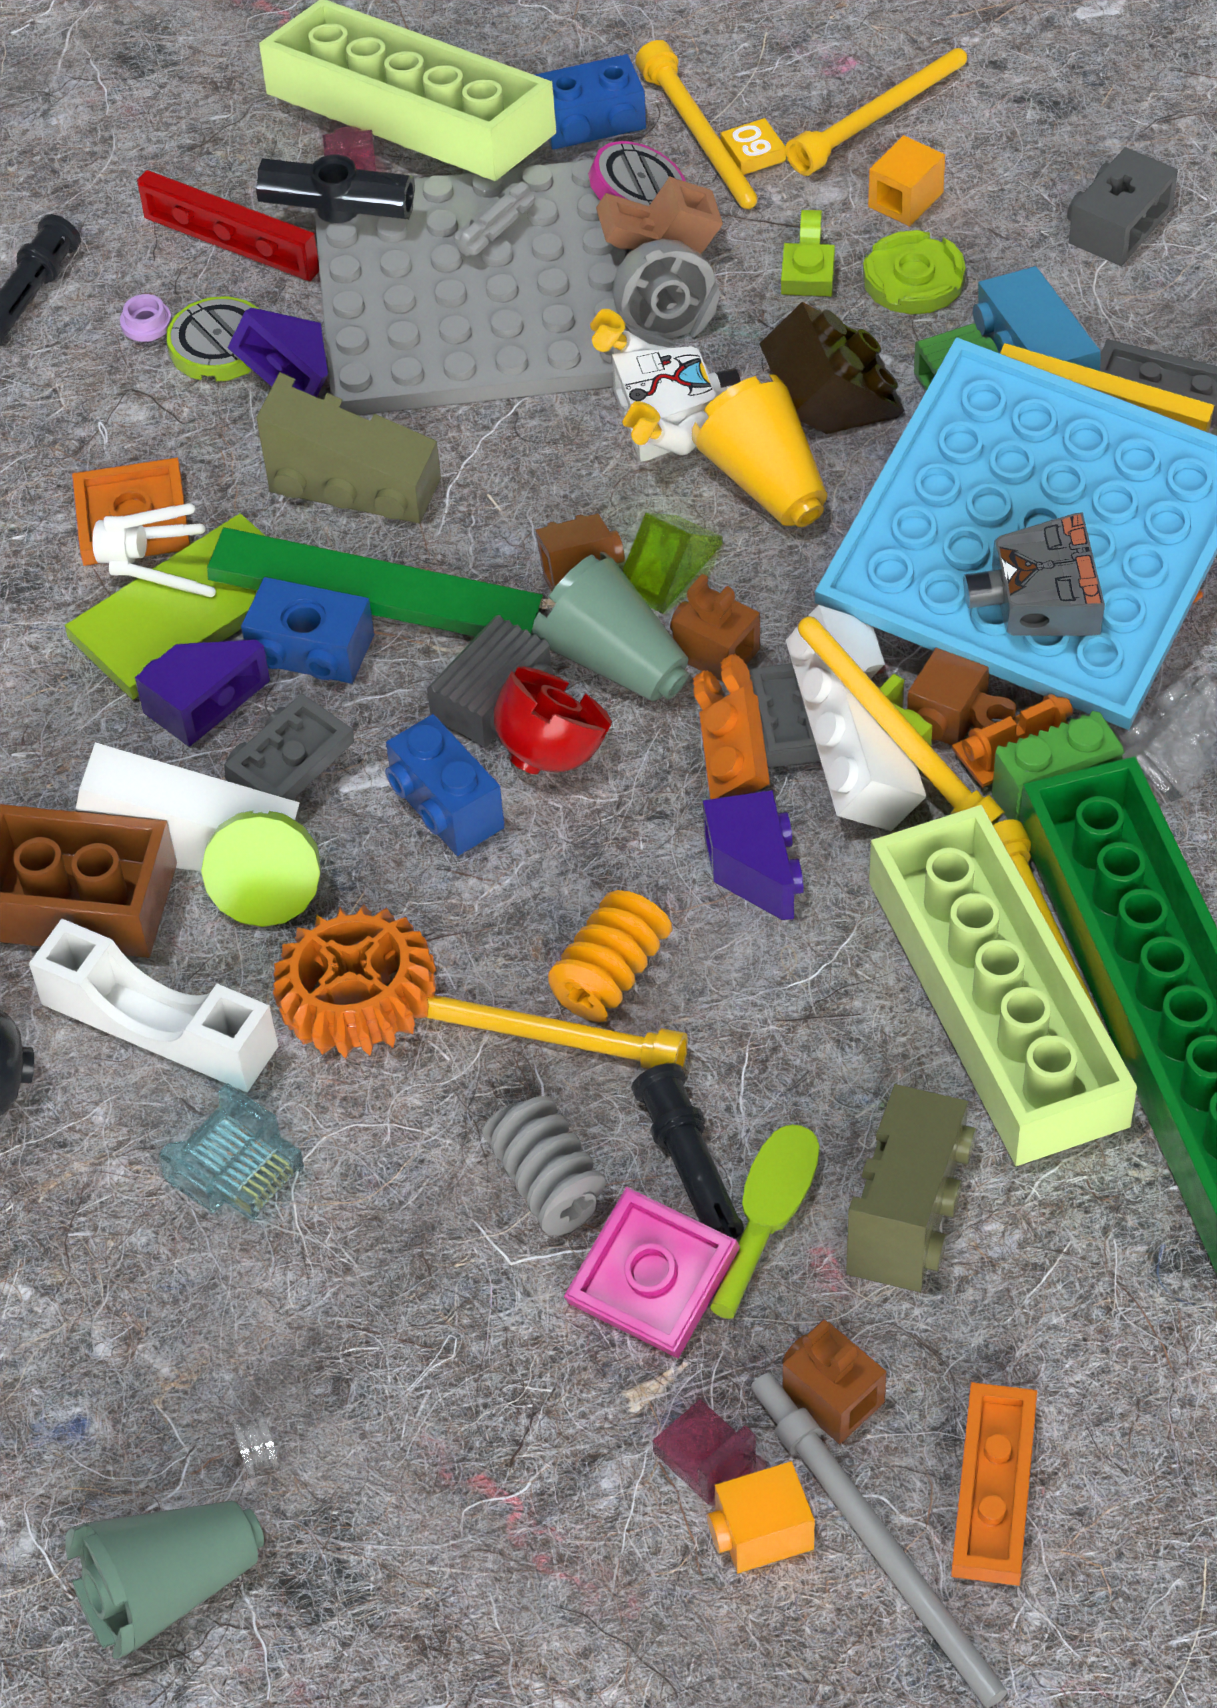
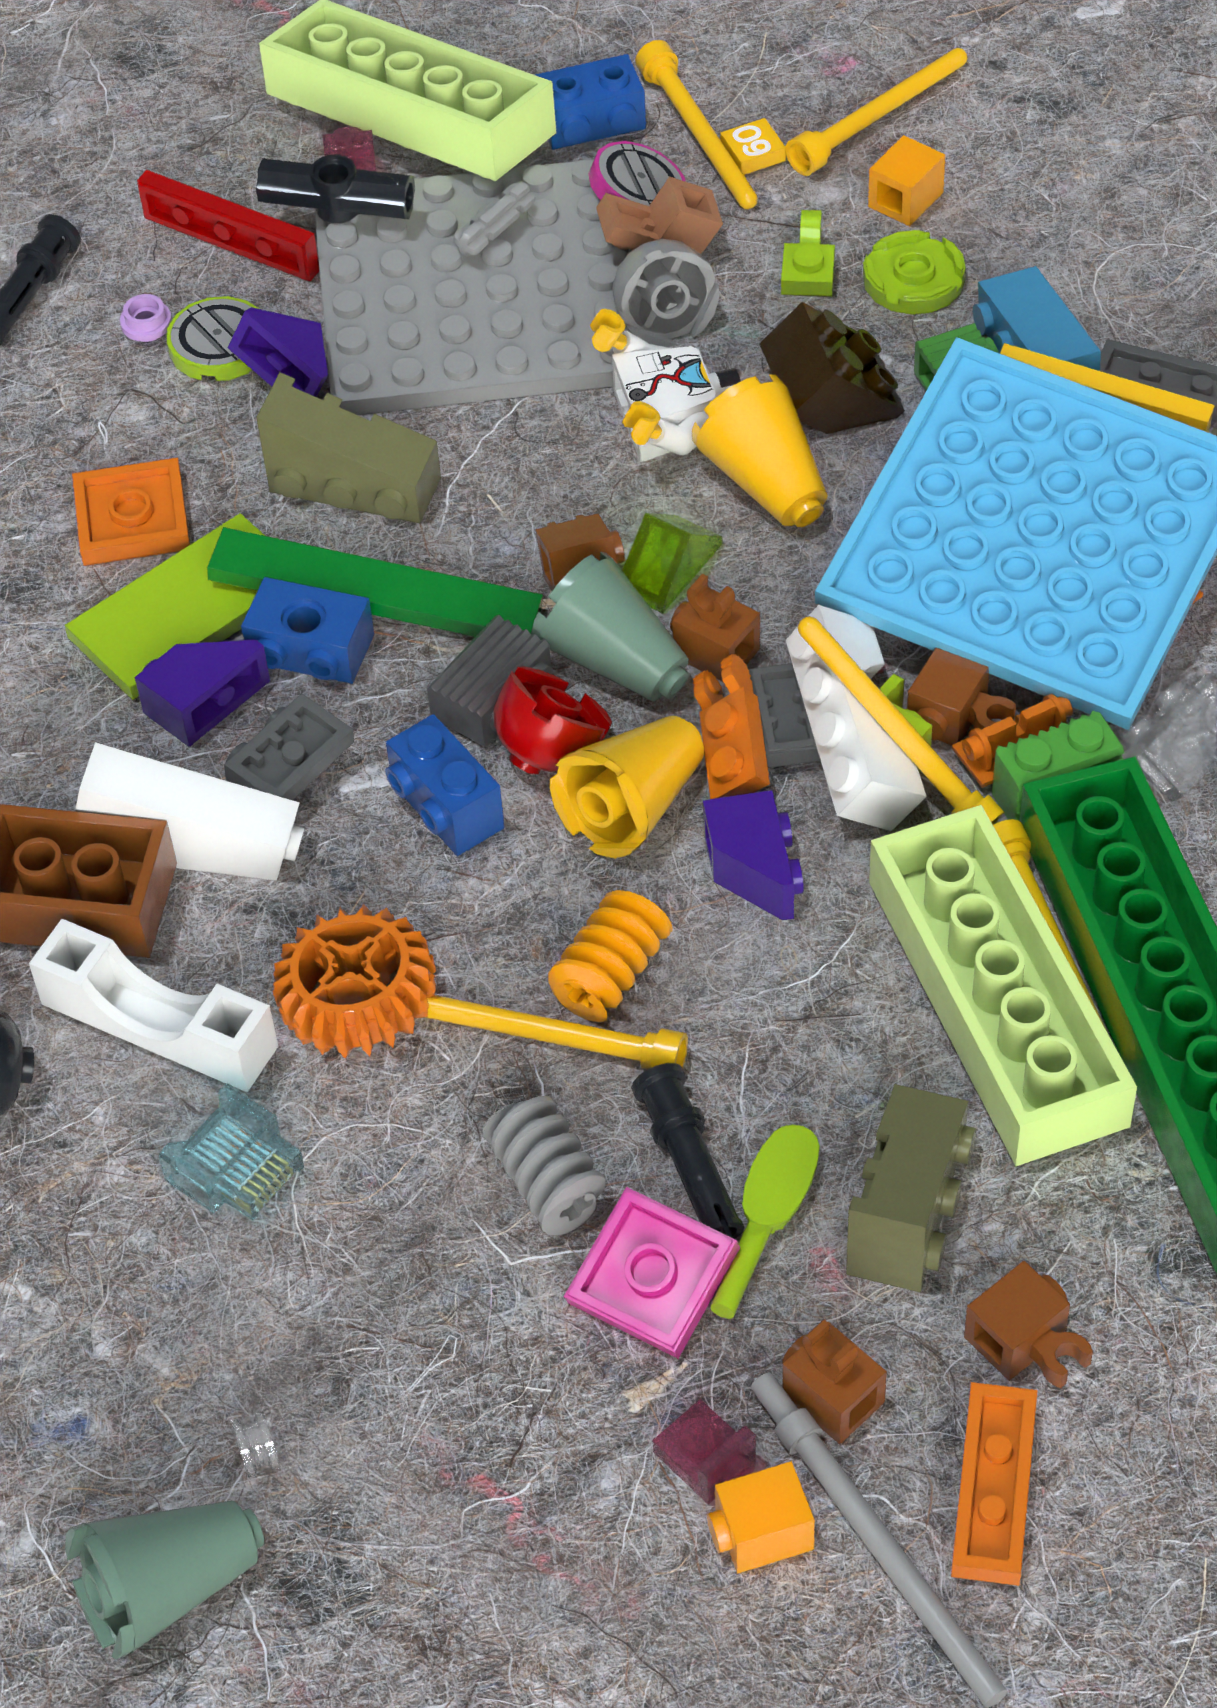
white plant [93,503,216,597] -> none
tile [201,810,321,927] -> none
torso [963,512,1105,636] -> none
dark grey brick [1067,147,1178,267] -> none
none -> yellow cone [549,716,704,859]
none -> dark orange brick [964,1260,1093,1388]

